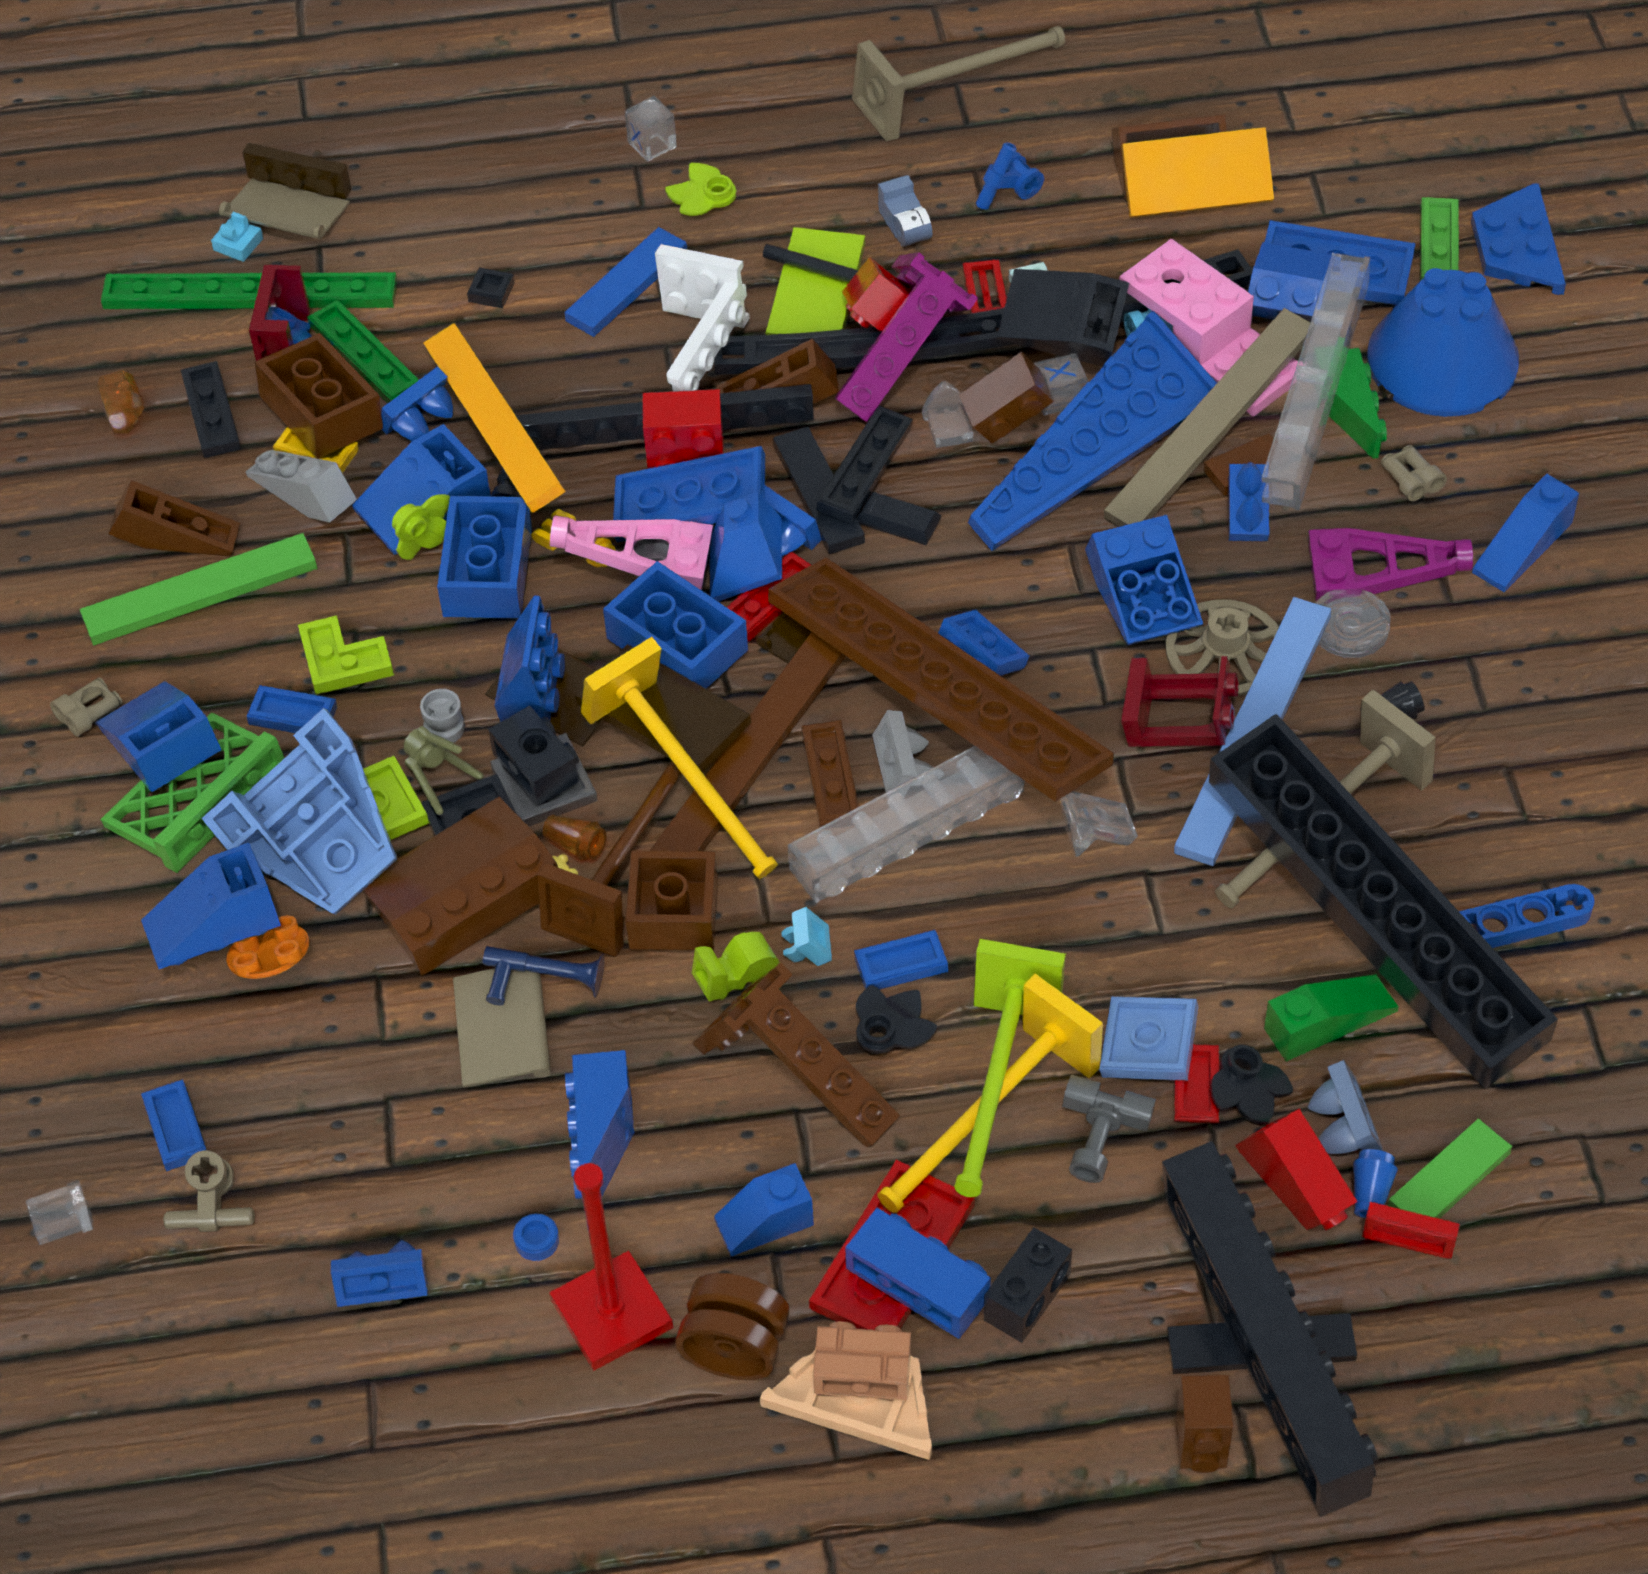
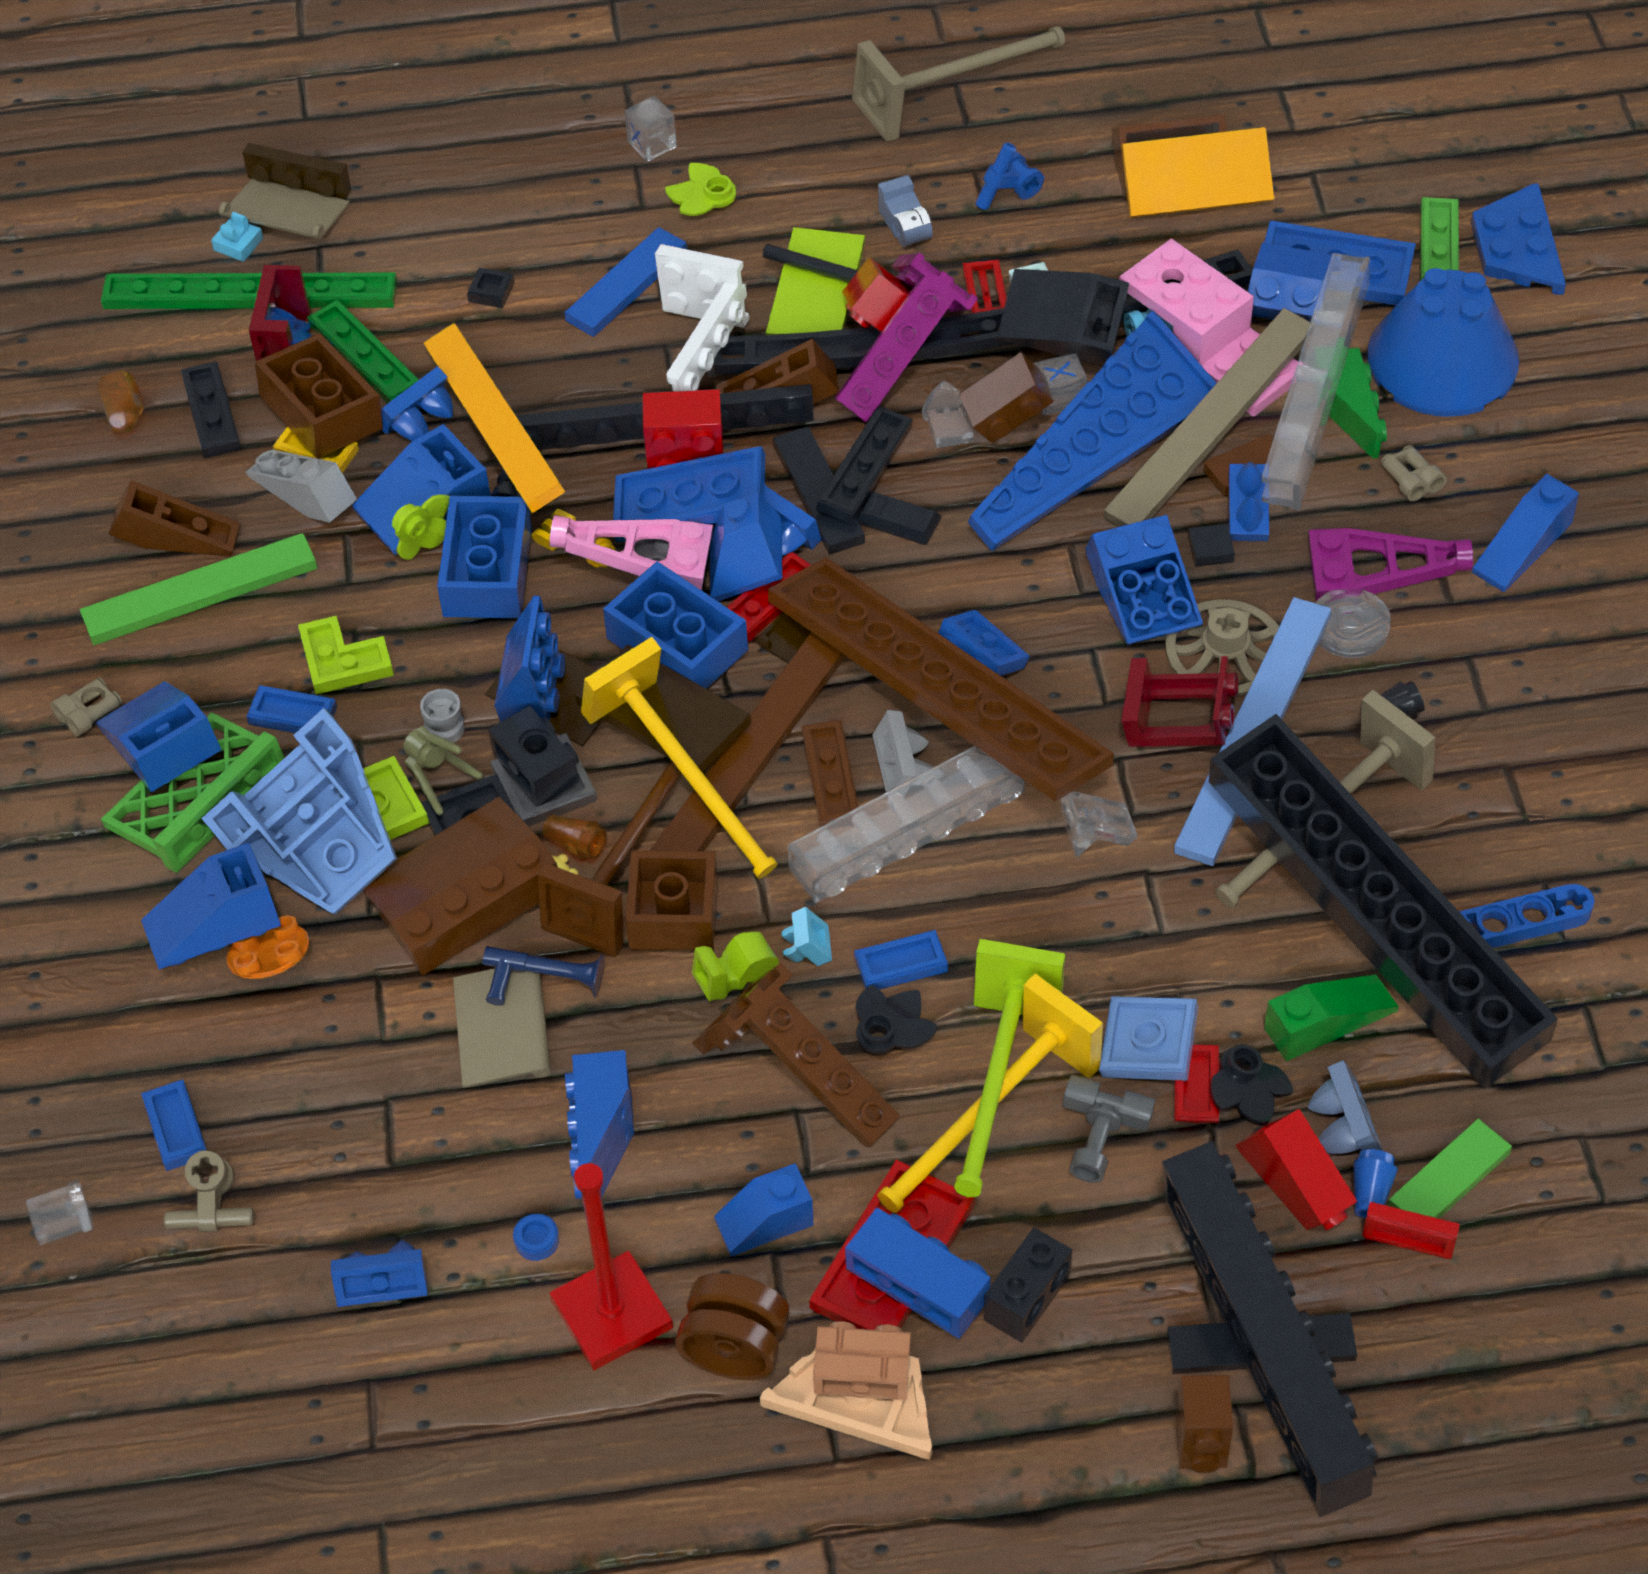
none -> black tile [1188,524,1235,567]

